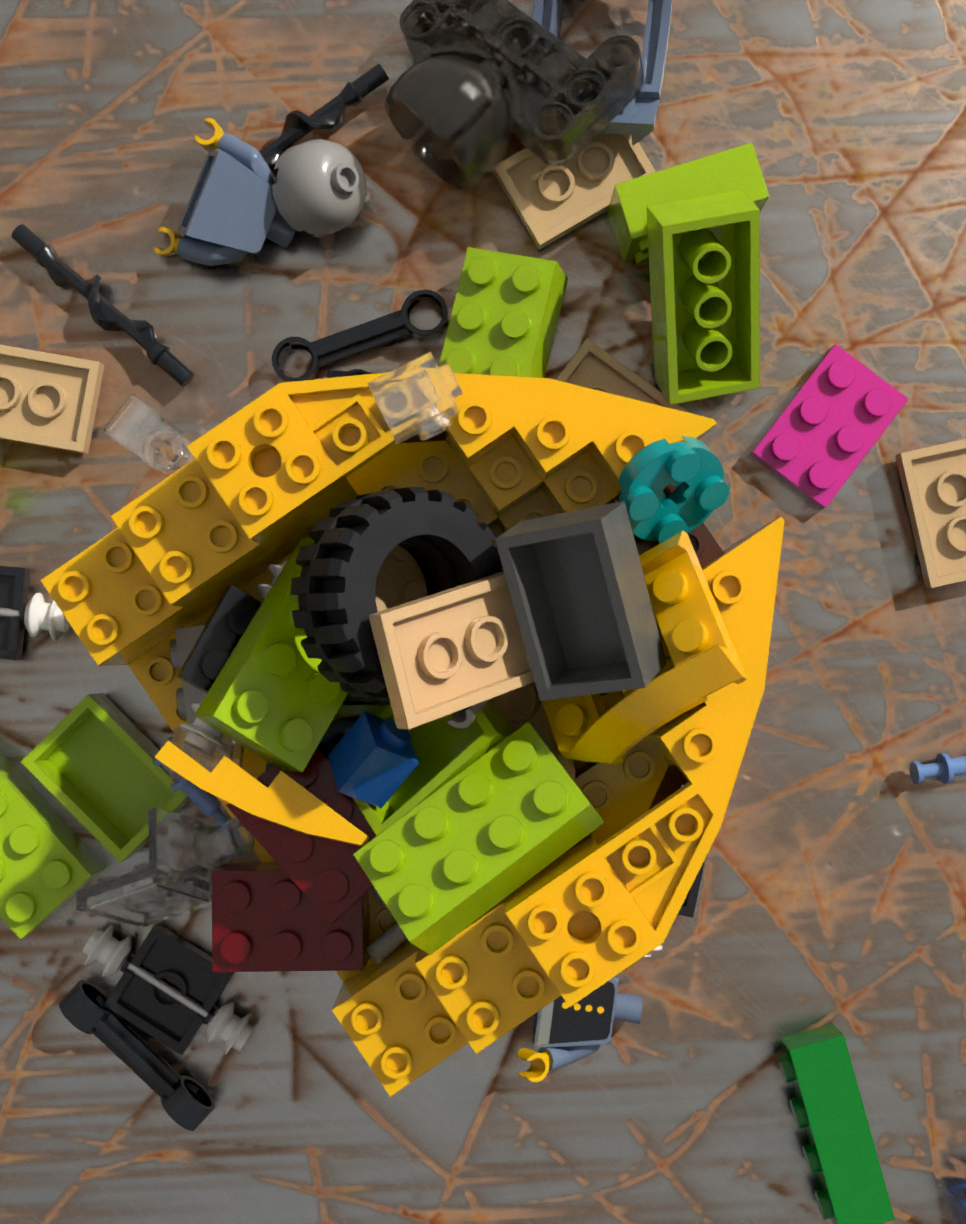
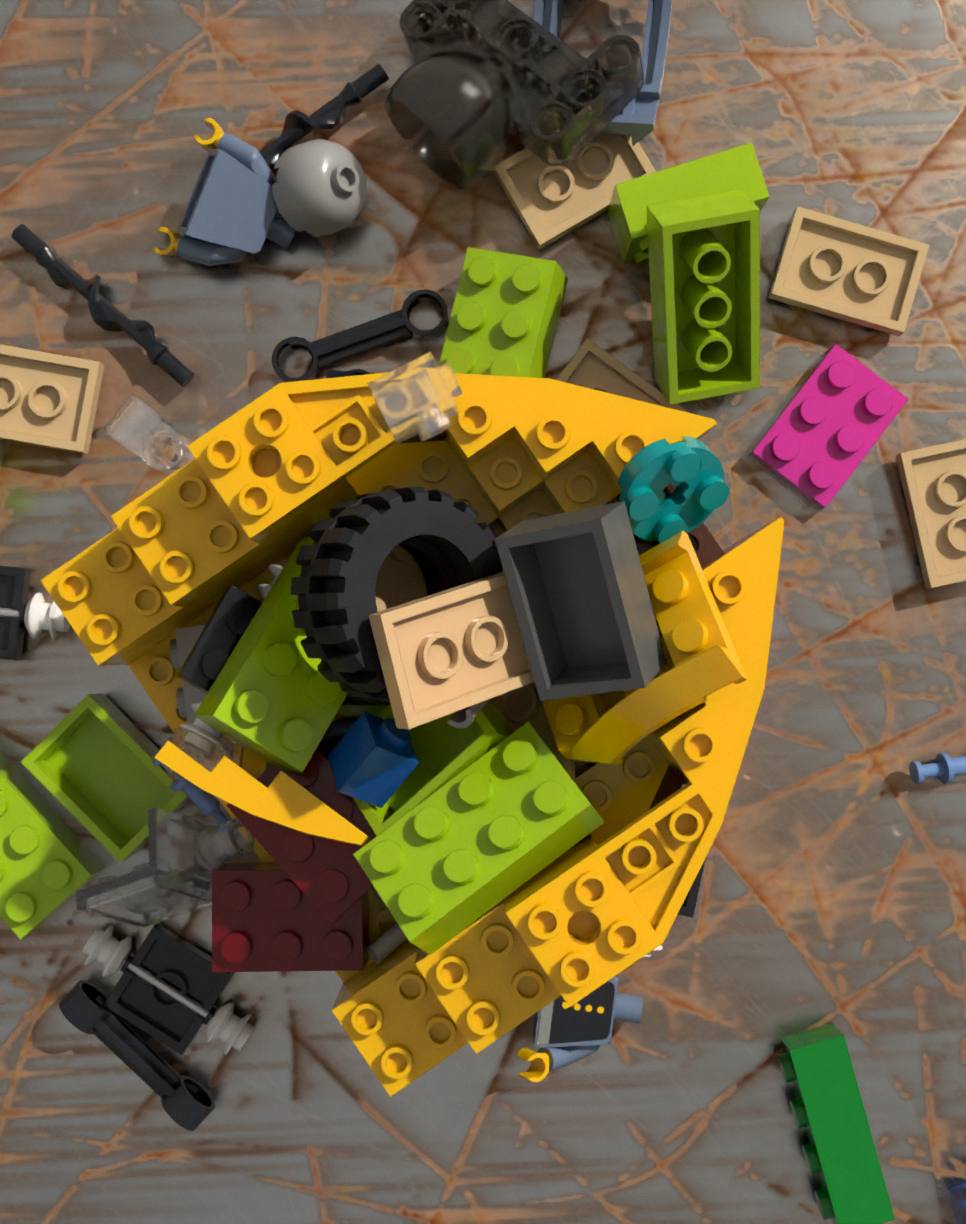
none -> tan plate [768,206,930,336]

